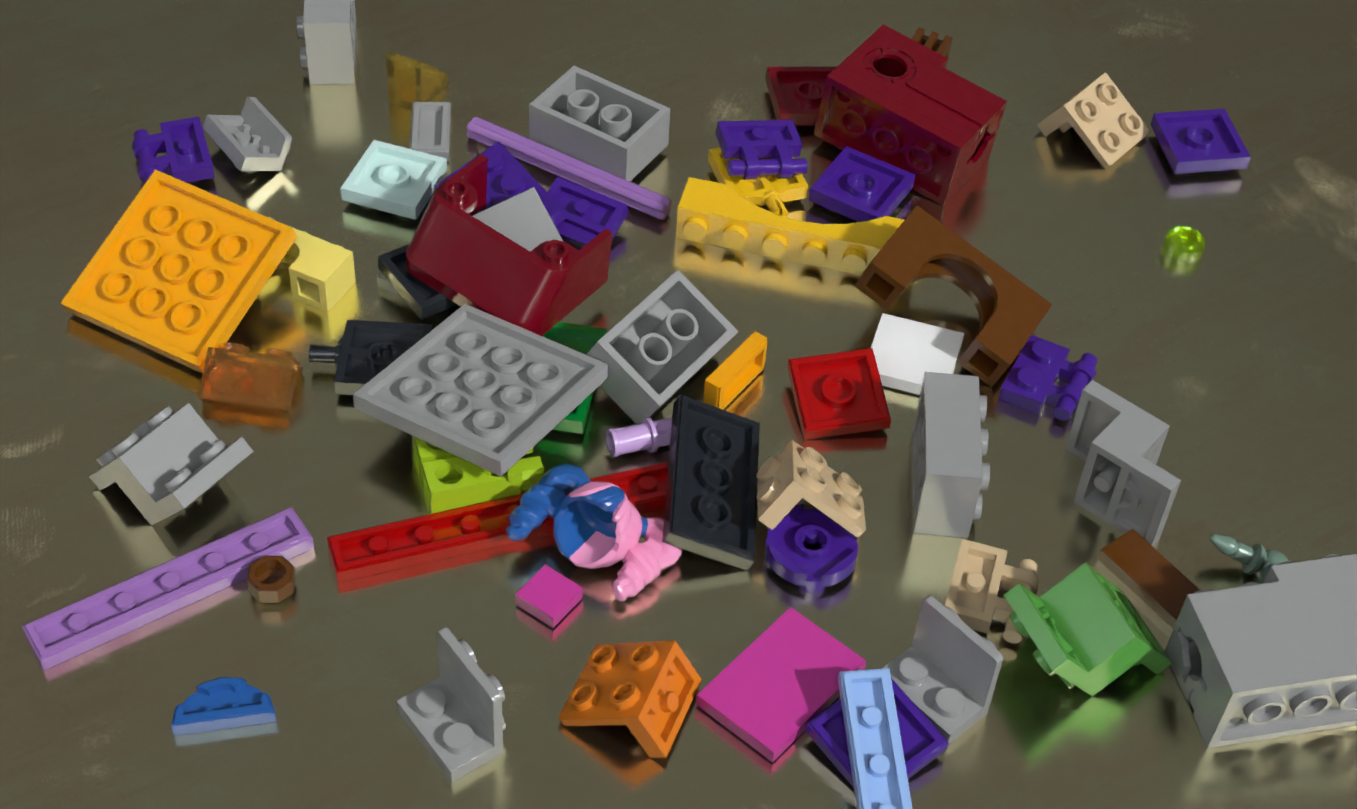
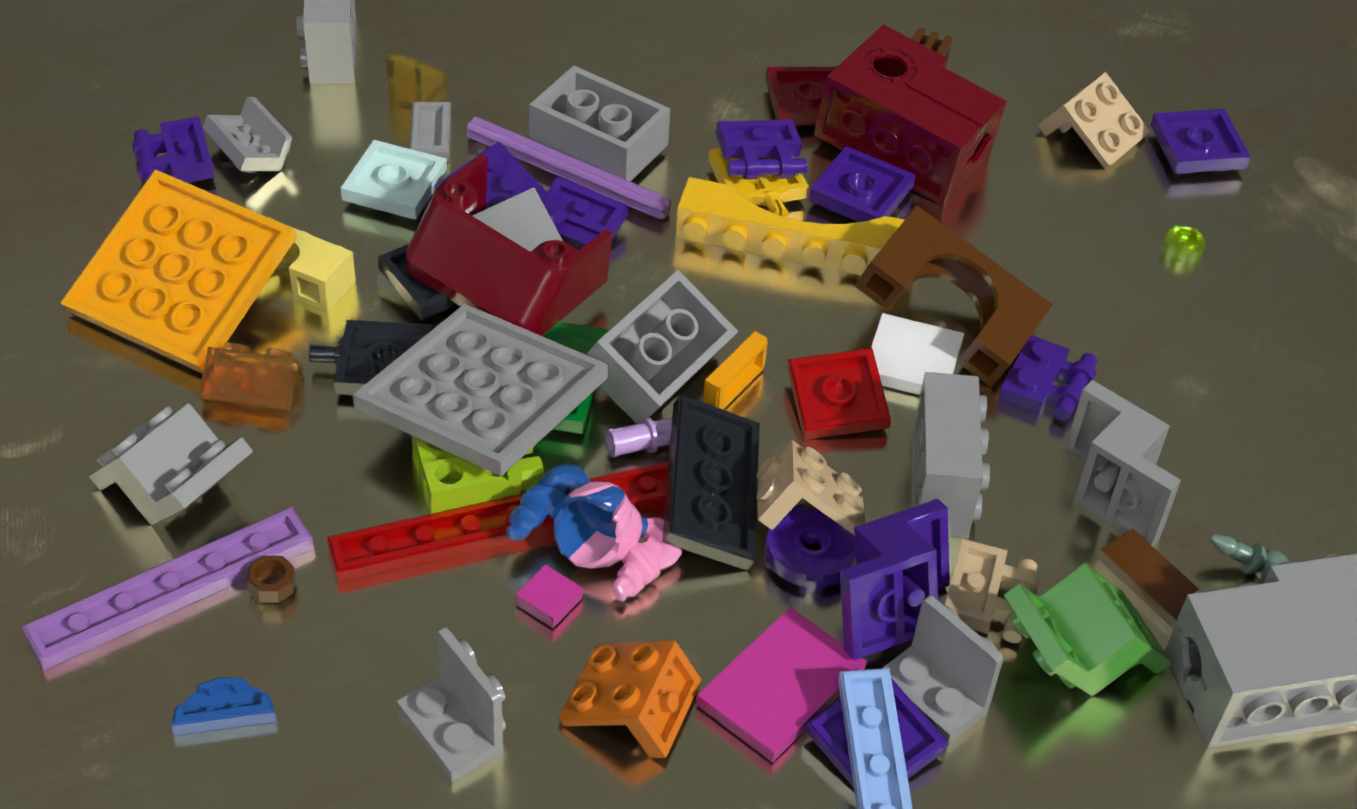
none -> dark purple bracket [840,499,950,661]

